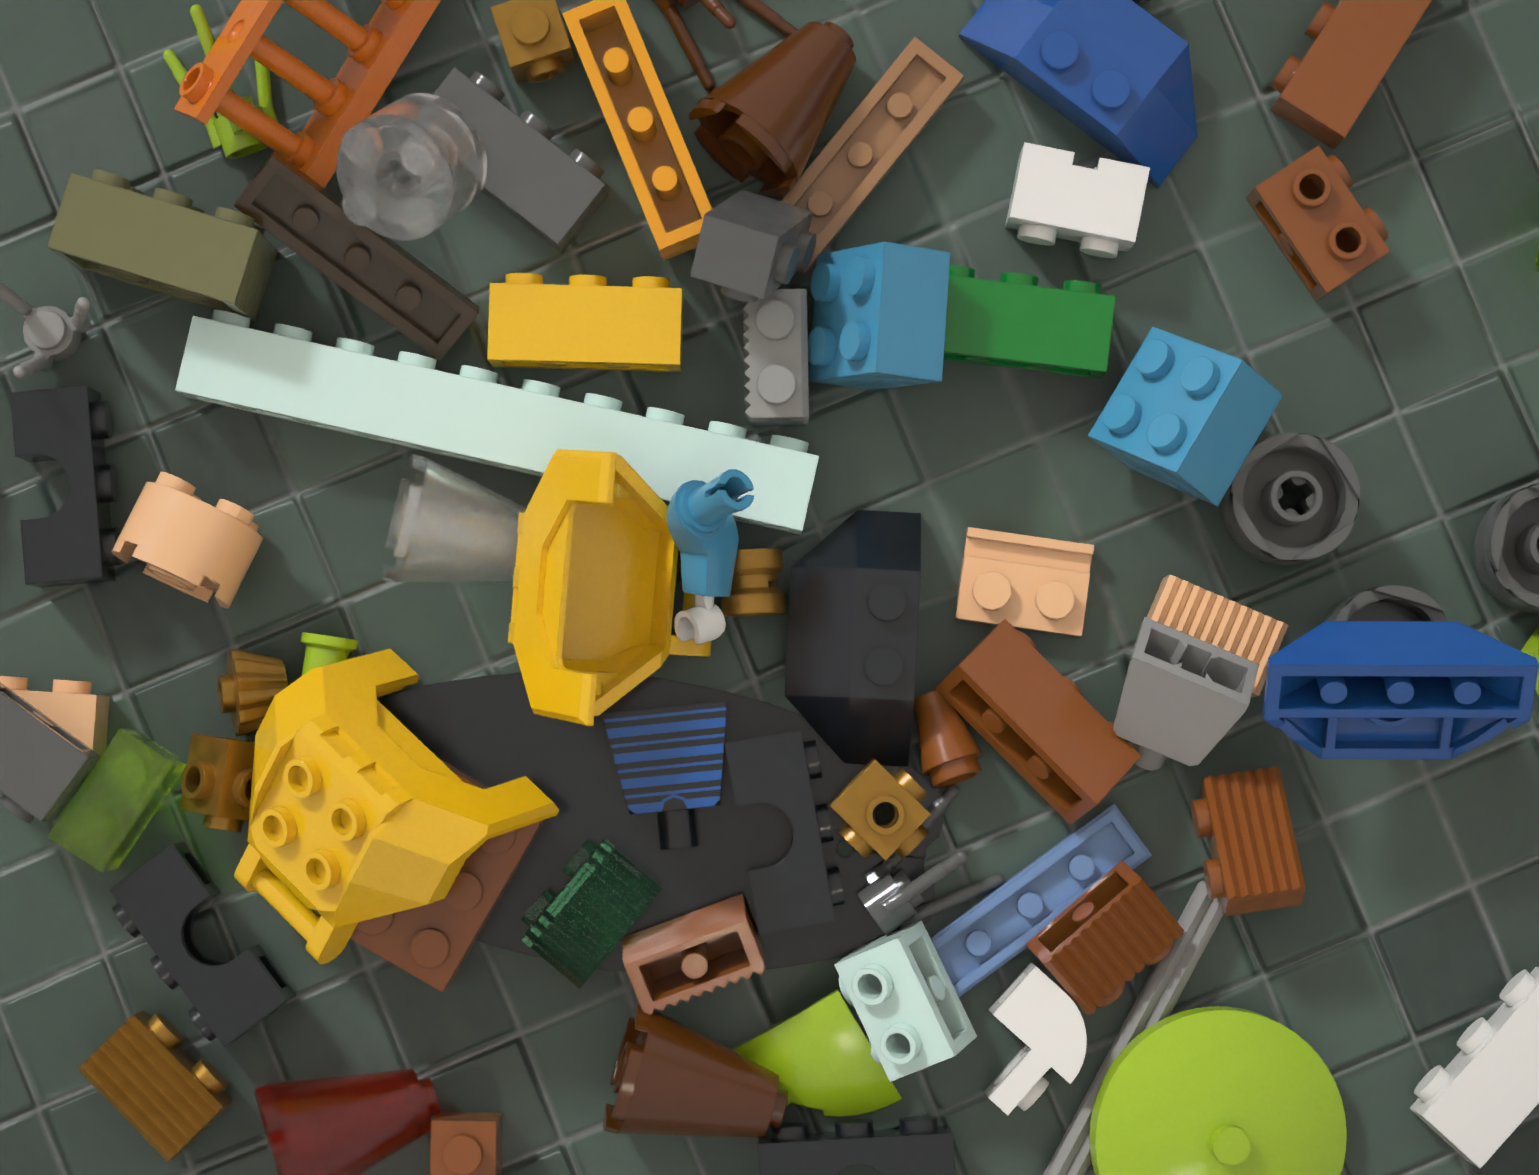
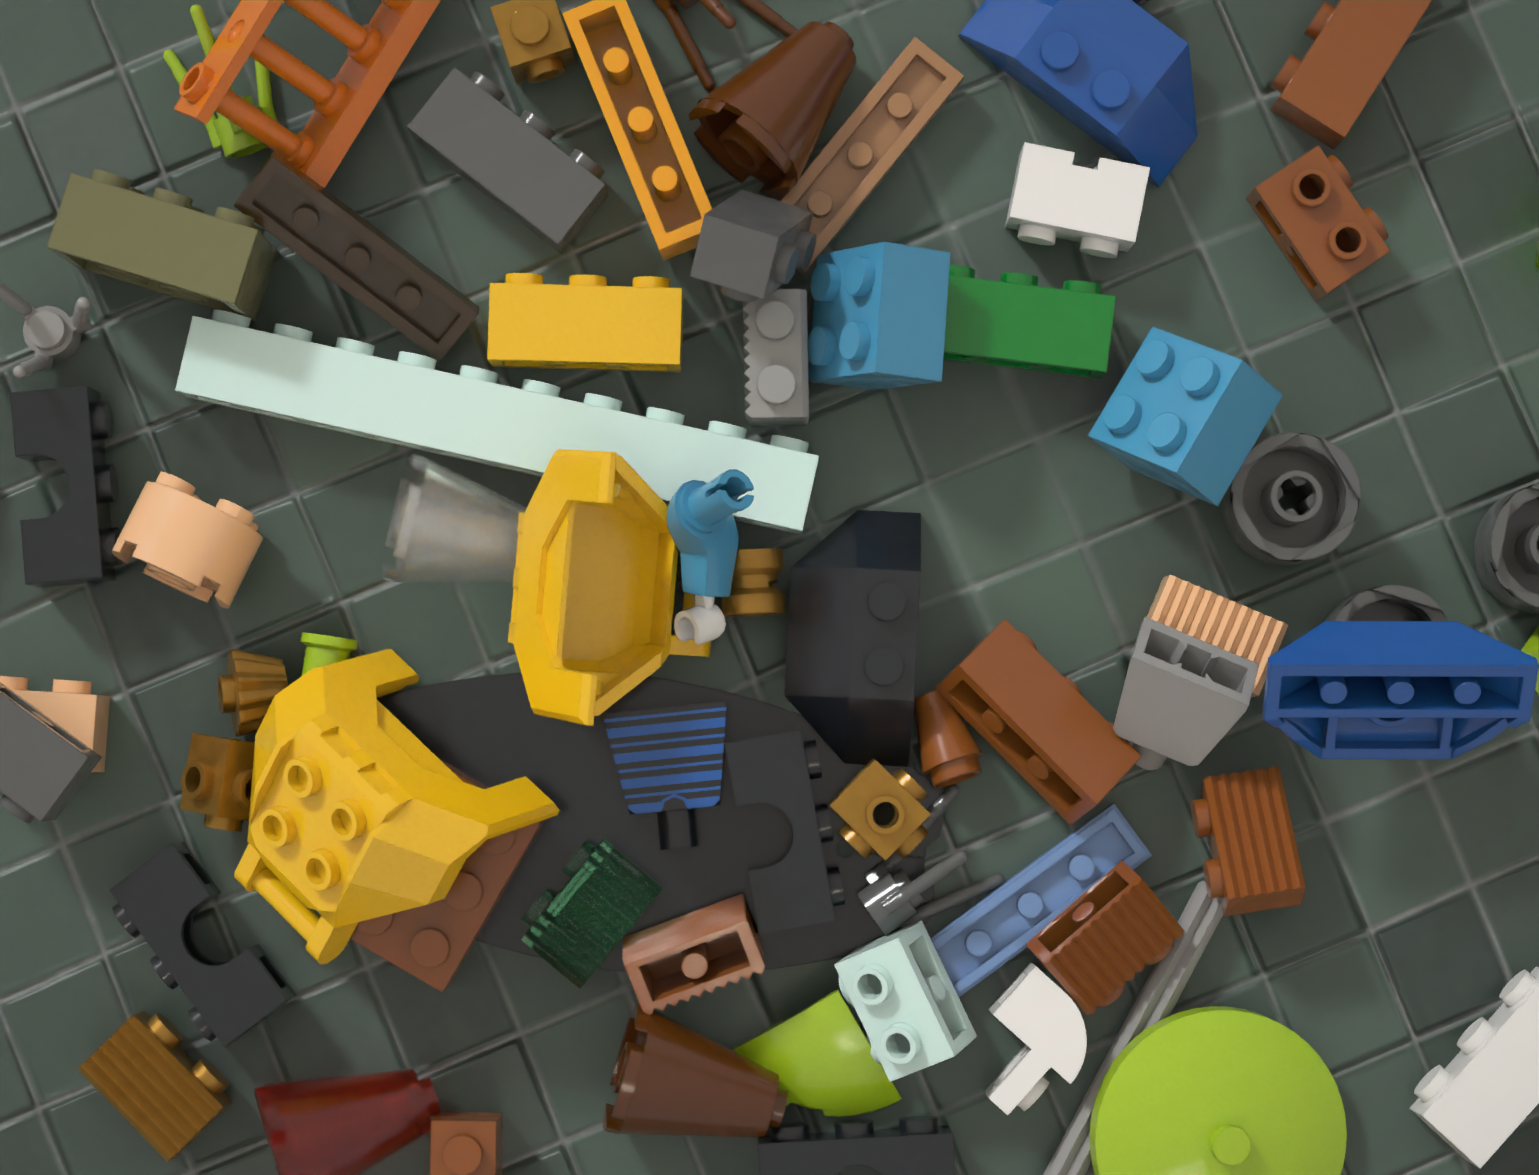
clear neon green brick [47,728,187,872] -> none
clear brick [336,93,487,241] -> none
light nougat plate [954,527,1094,637] -> none

